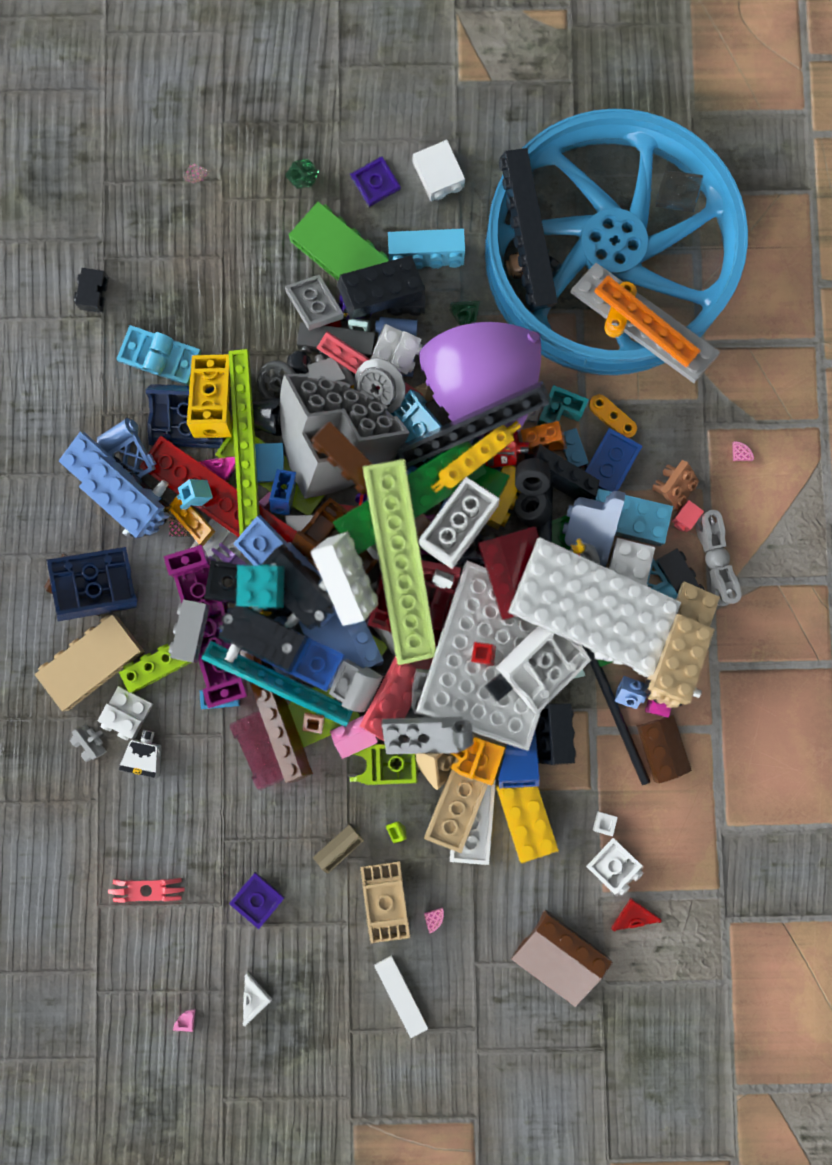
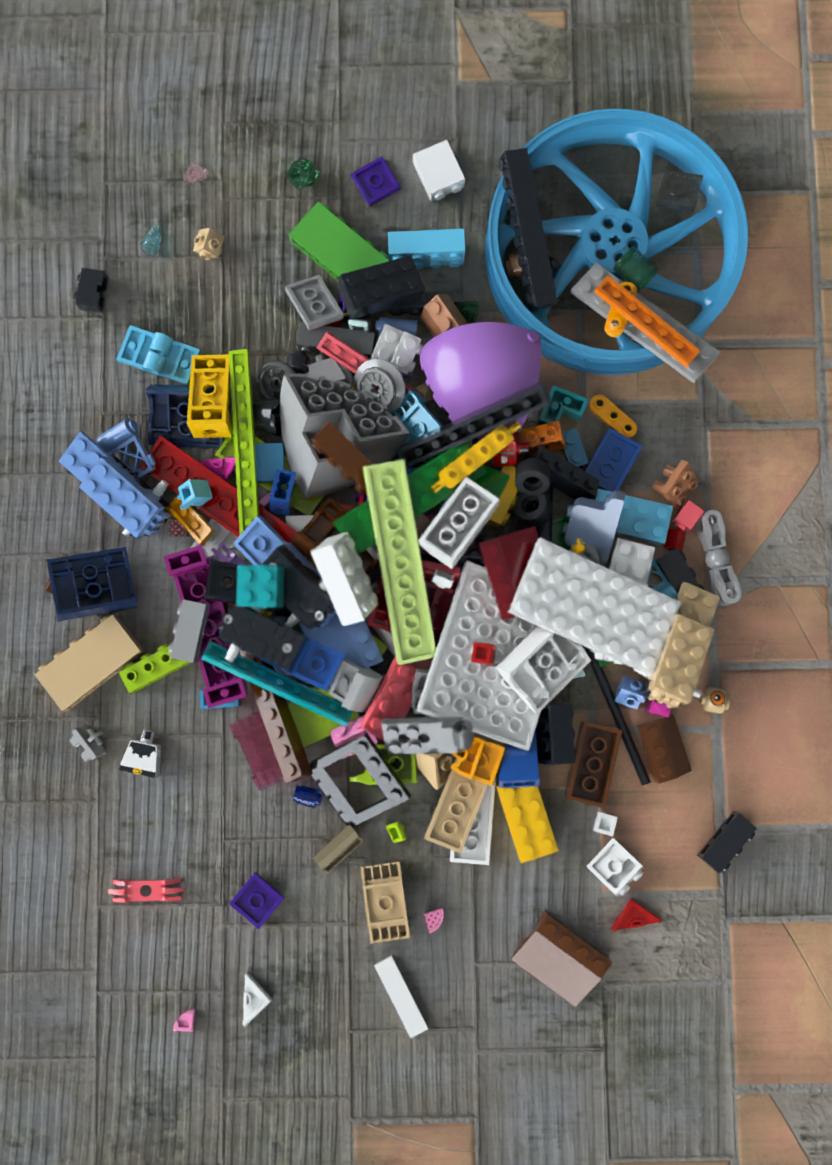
white plate [98,686,153,740] -> none
dark orange slope [302,712,325,734] -> none
black tile [485,673,513,702] -> none
bright pink tile [732,442,754,461] -> none
none -> clear light blue cone [140,225,162,255]
none -> tan brick [193,228,225,260]
none -> clear blue brick [293,785,323,809]
none -> hinge [310,732,411,827]
none -> nougat slope [420,294,468,338]
none -> reddish brown brick [564,721,622,808]
none -> clear green piece [613,246,659,292]
none -> red slope [663,529,686,551]
none -> black brick [697,811,757,874]
none -> tan head [699,687,730,714]

